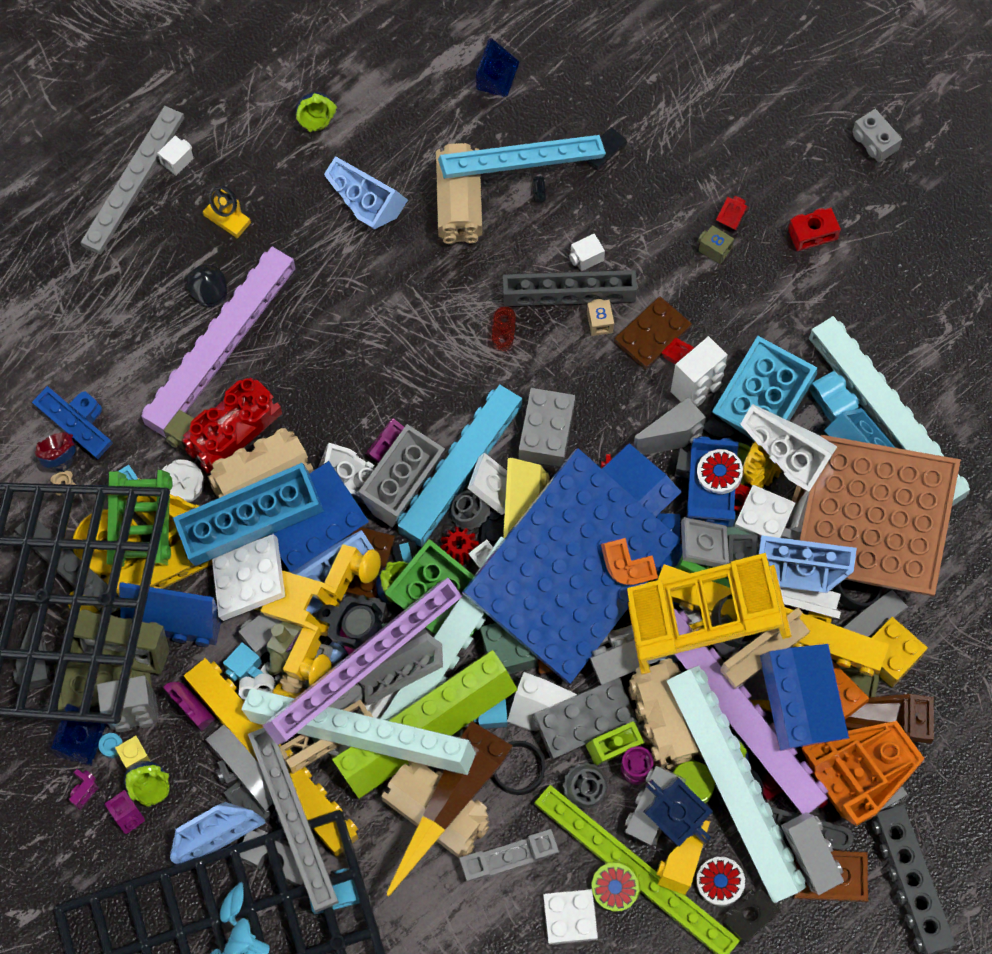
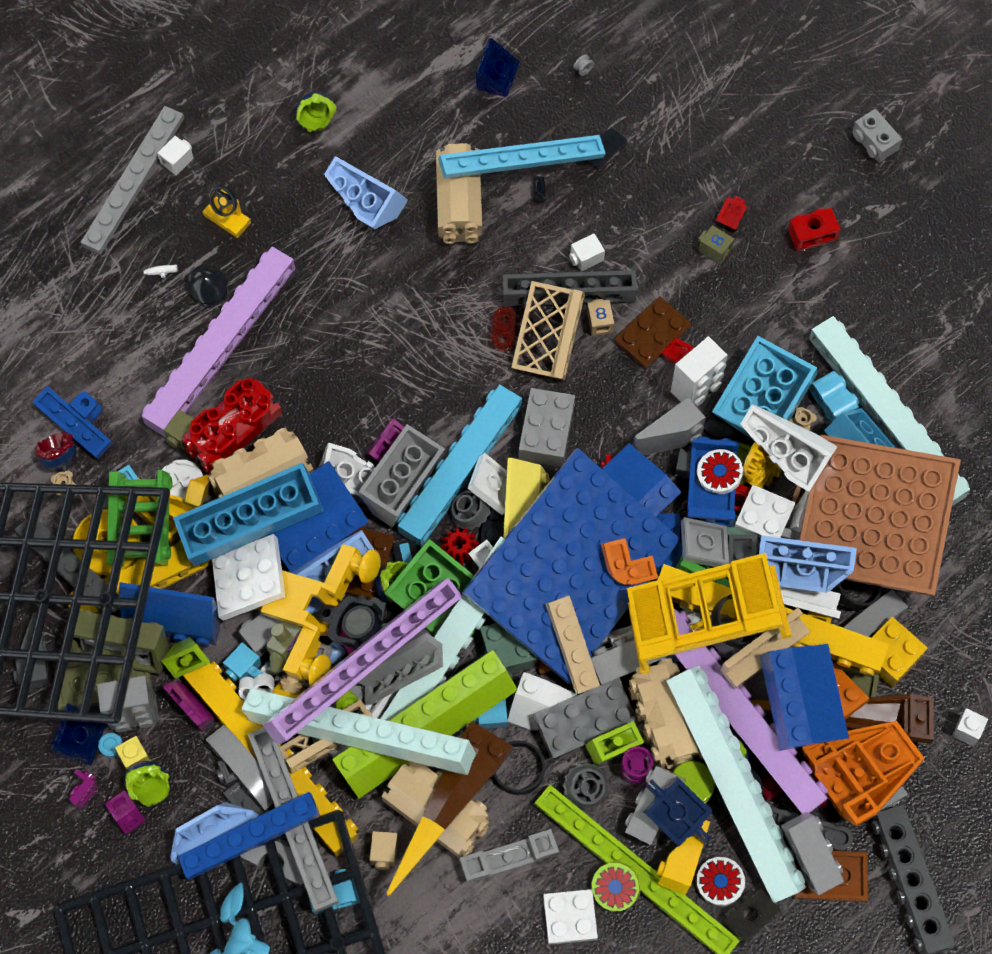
none -> white helmet [143,265,178,278]
none -> lime slope [161,637,210,679]
none -> blue plate [178,792,321,880]
none -> yellow slope [185,474,211,506]
none -> lime plate [335,691,358,710]
none -> tan brick [370,831,398,870]
none -> tan fence [511,281,585,381]
none -> tan plate [546,596,600,694]
none -> light grey bush [573,54,594,76]
none -> tan plate [790,407,817,431]
none -> white brick [952,708,988,747]

